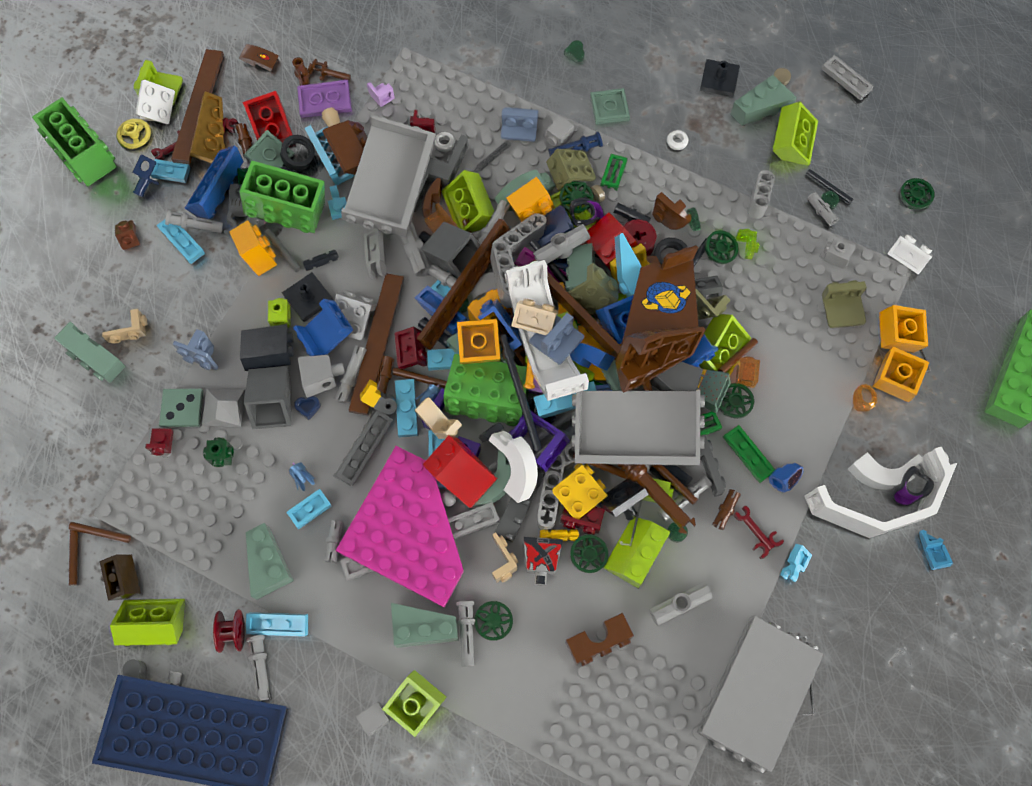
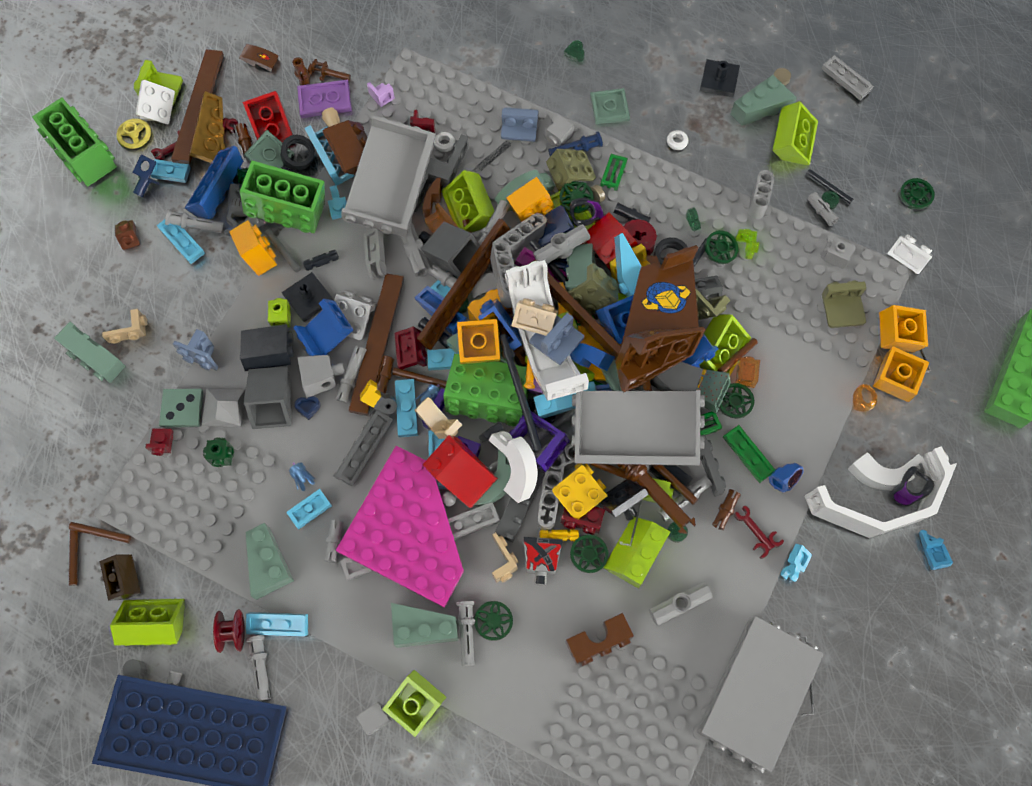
reddish brown slope [652,192,691,230] -> none

